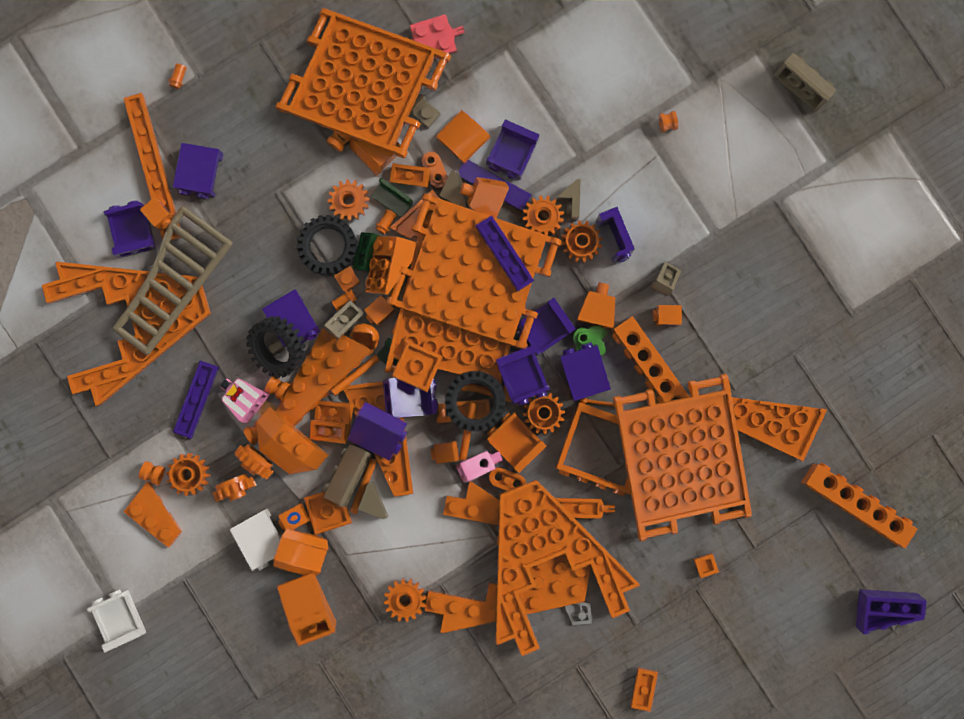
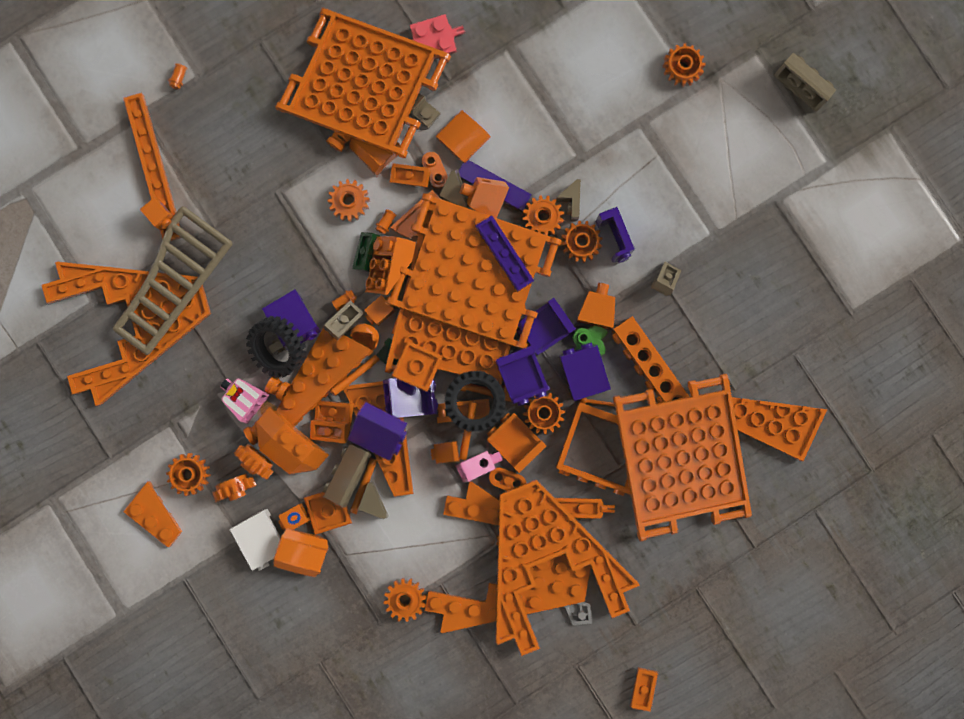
white panel [87,590,147,653] -> none
dark purple panel [103,201,156,258] -> none
orange wheel [138,461,165,485] -> none
dark purple panel [173,143,223,199] -> none
dark purple tile [173,360,219,439] -> none
orange slope [277,572,336,646] -> none
black tyre [296,215,357,276] -> none
orange plate [334,266,361,293] -> none
panel [371,178,413,218] -> none
dark purple panel [486,119,540,180] -> none
orange brick [652,305,682,326] -> none
orange wheel [659,111,678,133] -> none
orange plate [693,553,719,578] -> none
orange brick [801,463,918,549] -> none
dark purple wedge [856,589,927,635] -> none
none -> orange gear [663,44,705,87]

